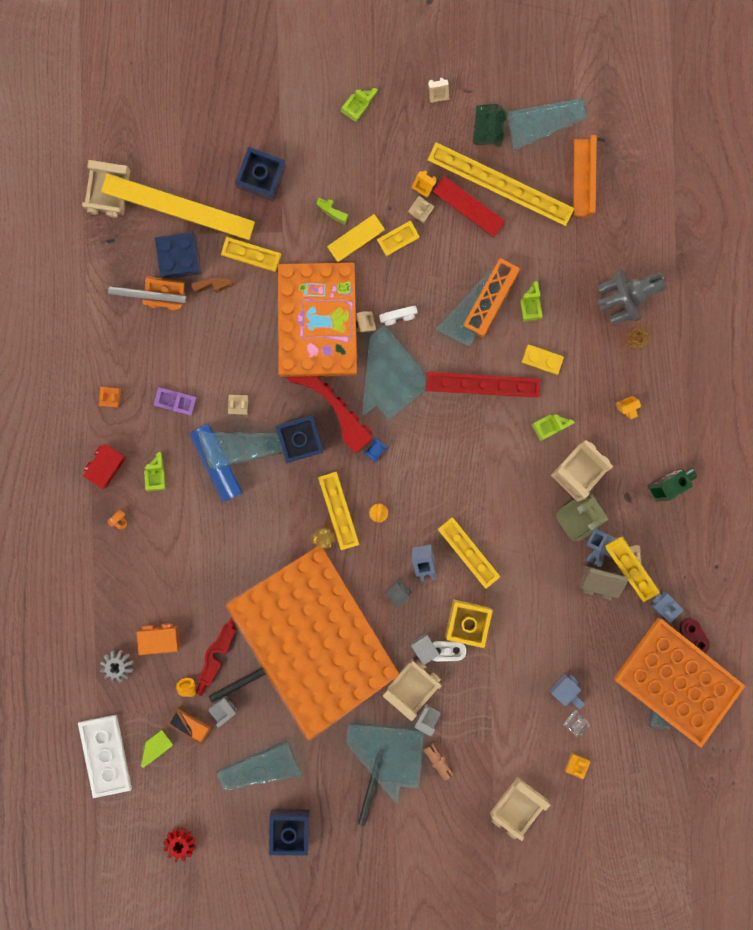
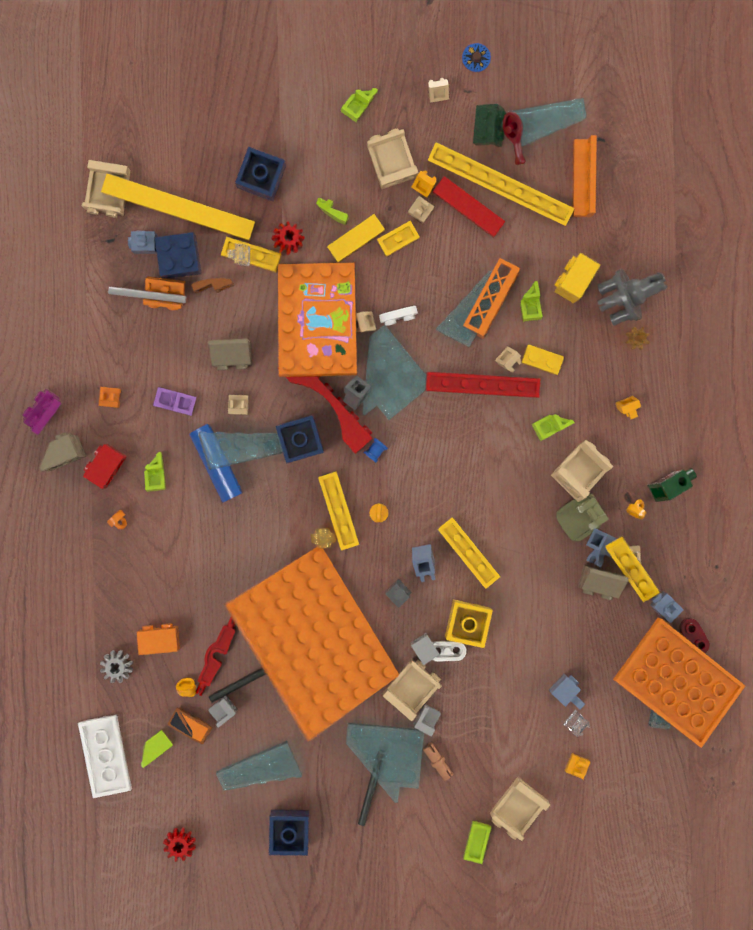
none -> magenta plate [22,388,61,435]
none -> dark tan slope [40,433,86,471]
none -> sand blue brick [128,231,158,254]
none -> dark tan slope [208,339,252,370]
none -> clear tile [227,243,250,266]
none -> red gear [272,221,305,255]
none -> dark grey brick [343,375,371,410]
none -> tan panel [367,129,418,189]
none -> piece [462,43,491,72]
none -> lime tile [463,821,491,864]
none -> tan tile [495,346,522,372]
none -> dark red piece [502,111,526,165]
none -> yellow brick [554,253,600,304]
none -> light orange tile [626,499,646,520]

